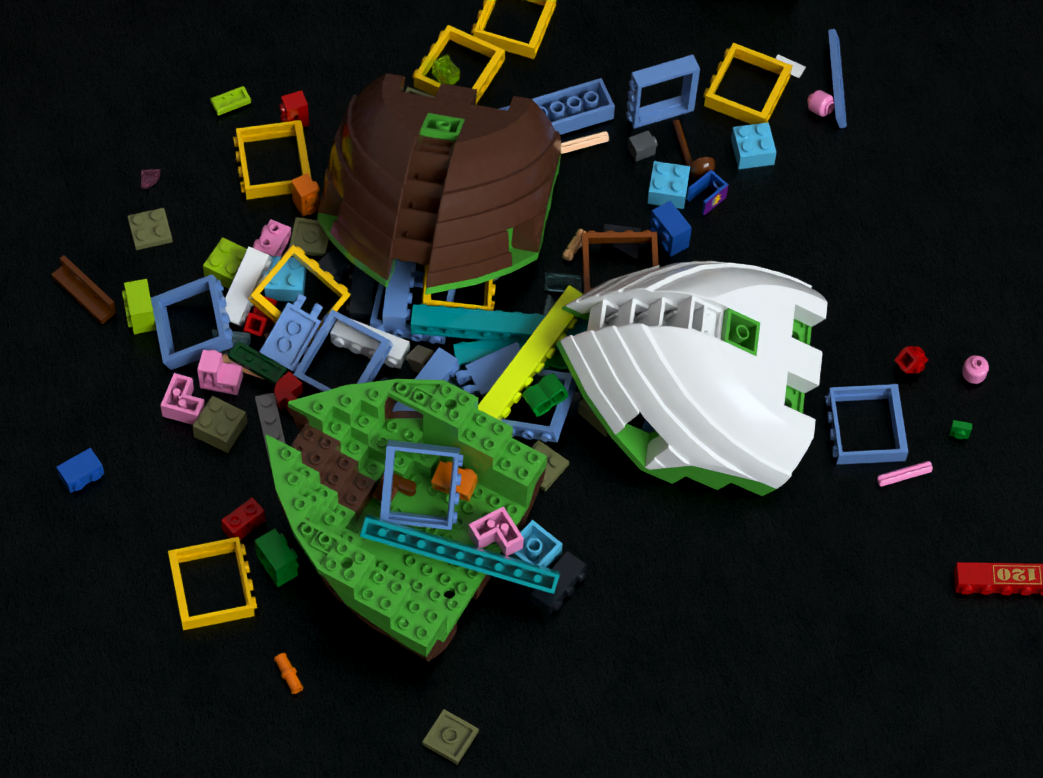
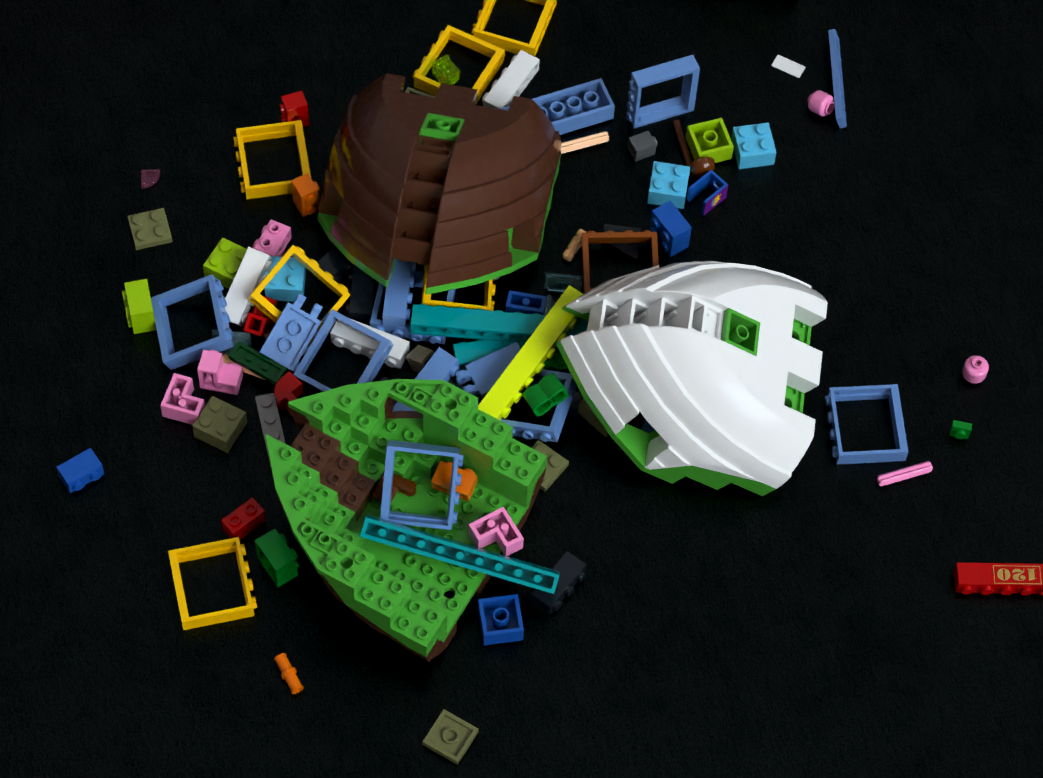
reddish brown fence [51,255,116,324] -> none
lime plate [210,86,251,116] -> none
olive plate [289,217,330,257] -> none
medium azure brick [509,520,562,568] -> none
yellow window [703,43,793,125] -> none
red brick [894,346,928,373] -> none
none -> blue brick [478,594,524,646]
none -> white brick [482,50,540,109]
none -> blue brick [505,290,546,315]
none -> lime brick [686,118,734,163]

